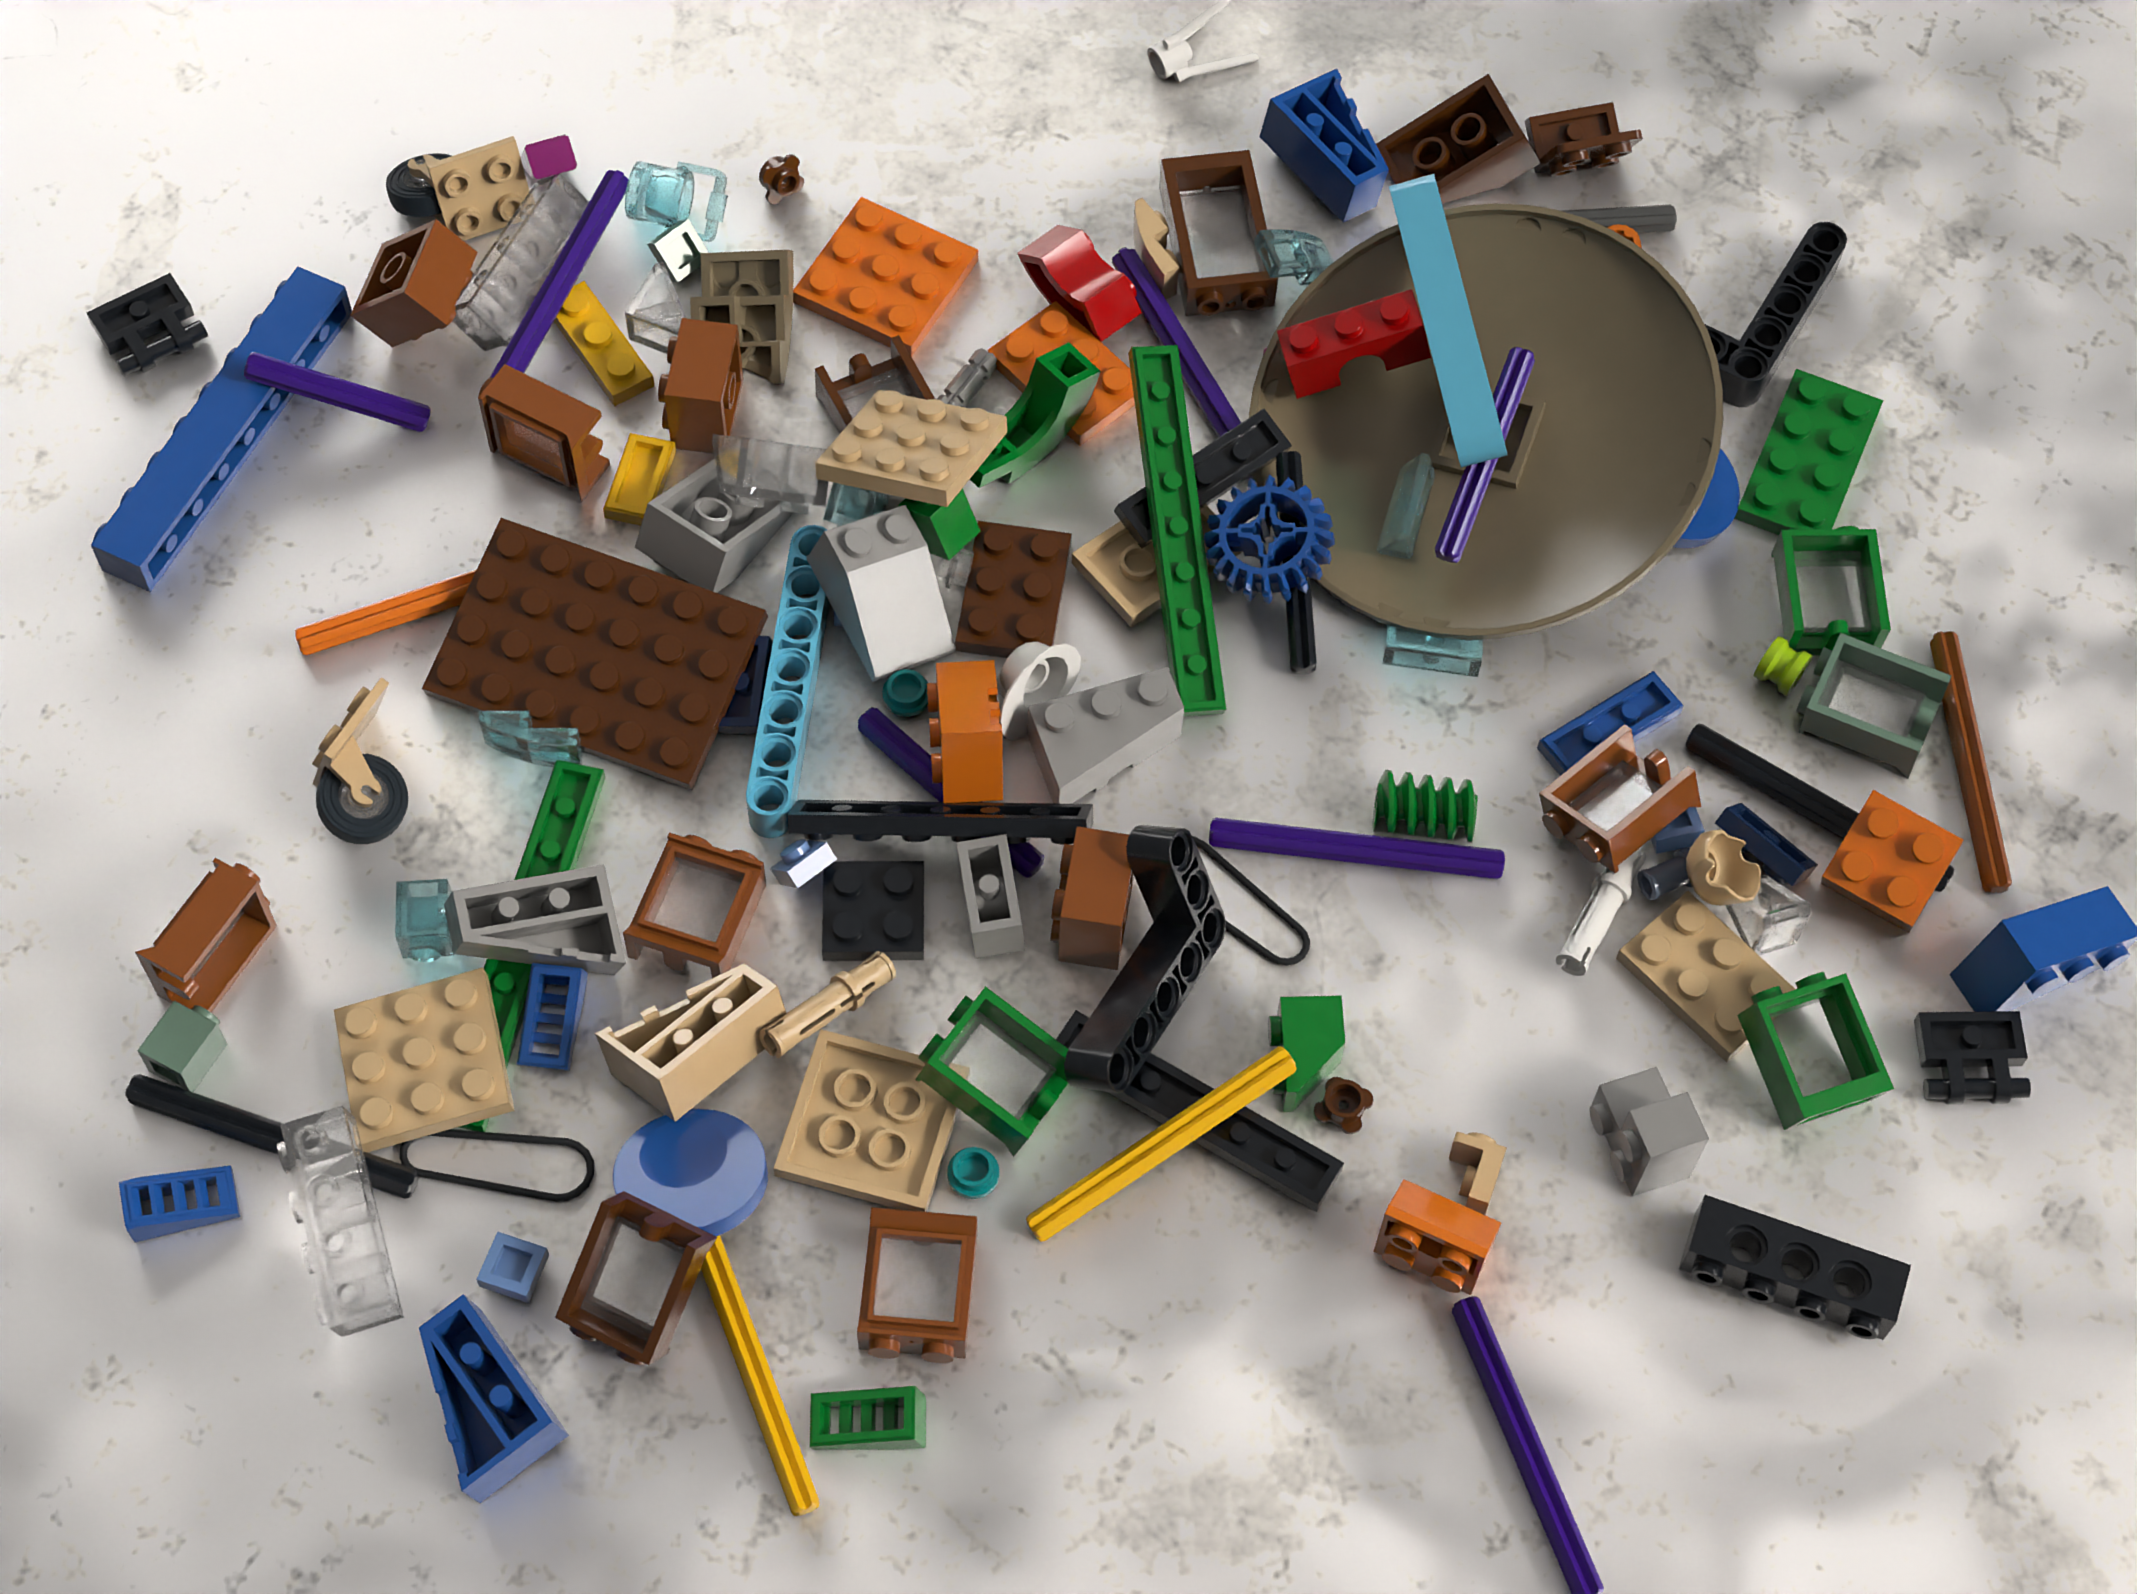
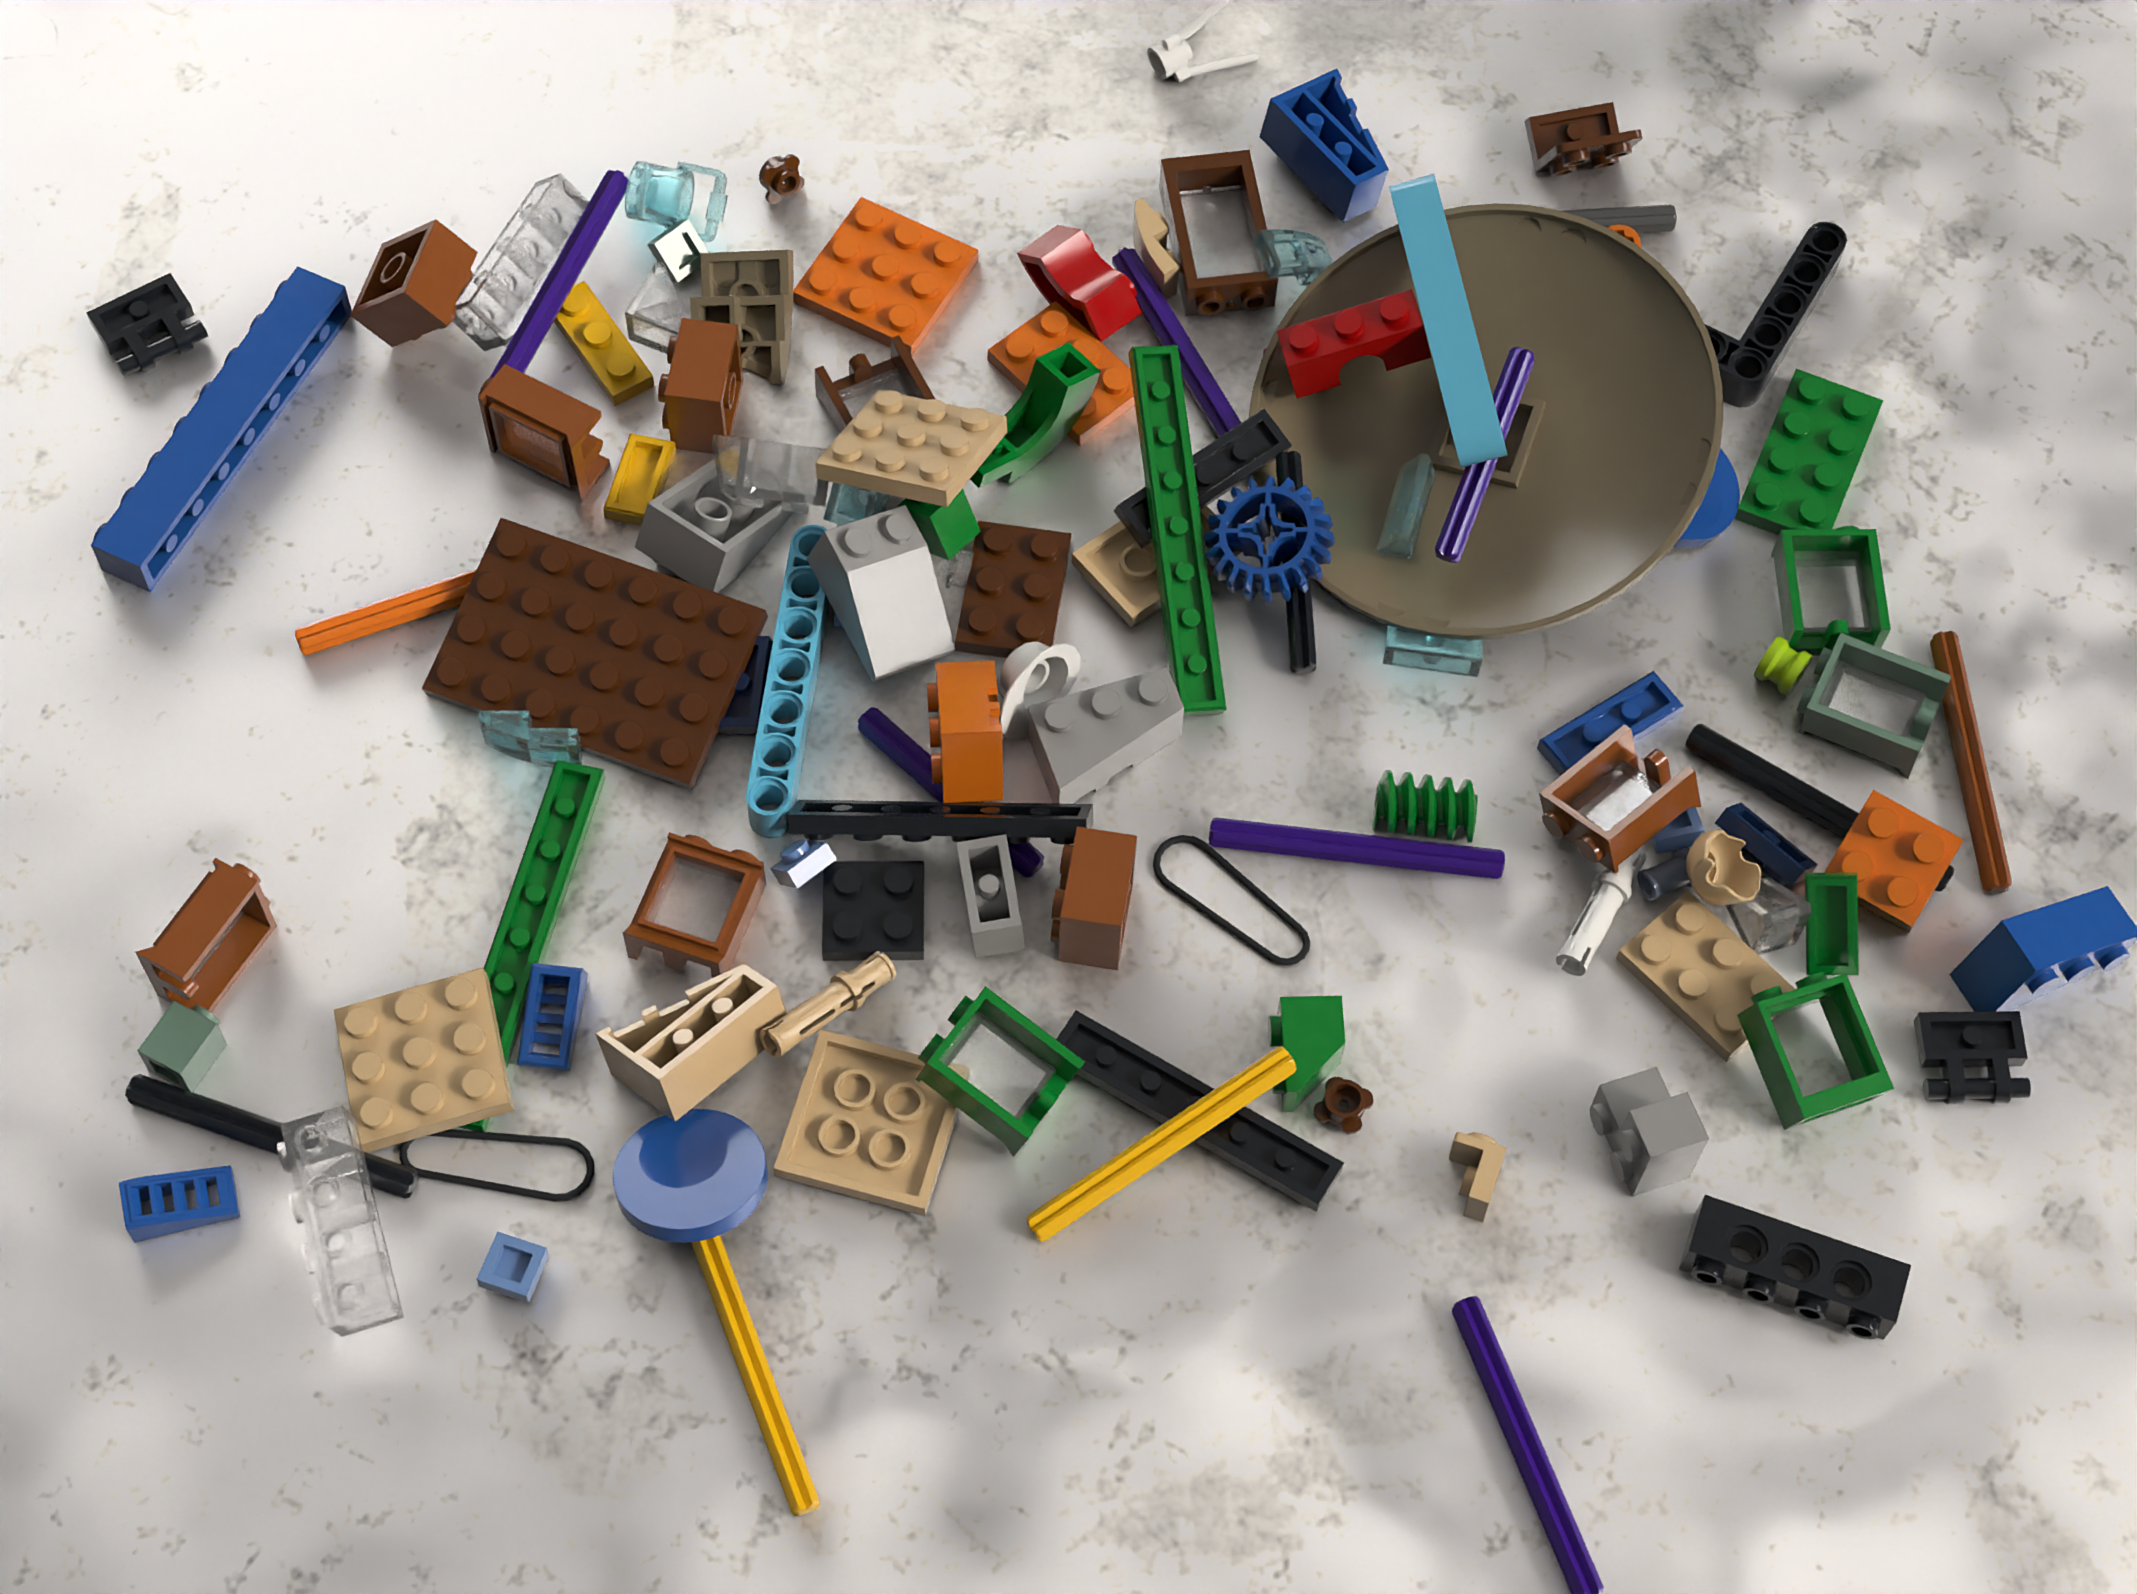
dark purple axle [244,352,431,432] -> none
plate [312,677,408,844] -> none
tan plate [386,136,537,241] -> none
clear light blue brick [395,879,454,962] -> none
blue wedge [419,1294,569,1503] -> none
light grey wedge [443,864,626,975] -> none
magenta slope [521,134,577,179] -> none
window [555,1191,717,1365] -> none
green slope [810,1386,926,1450] -> none
dark orange window [857,1207,978,1363] -> none
teal plate [882,669,928,717] -> none
light grey axle [937,348,997,408] -> none
teal plate [947,1147,999,1199] -> none
black beam [1064,825,1226,1093] -> none
orange slope [1373,1179,1501,1295] -> none
reddish brown slope [1376,74,1541,204] -> none
none -> green tile [1805,872,1859,975]

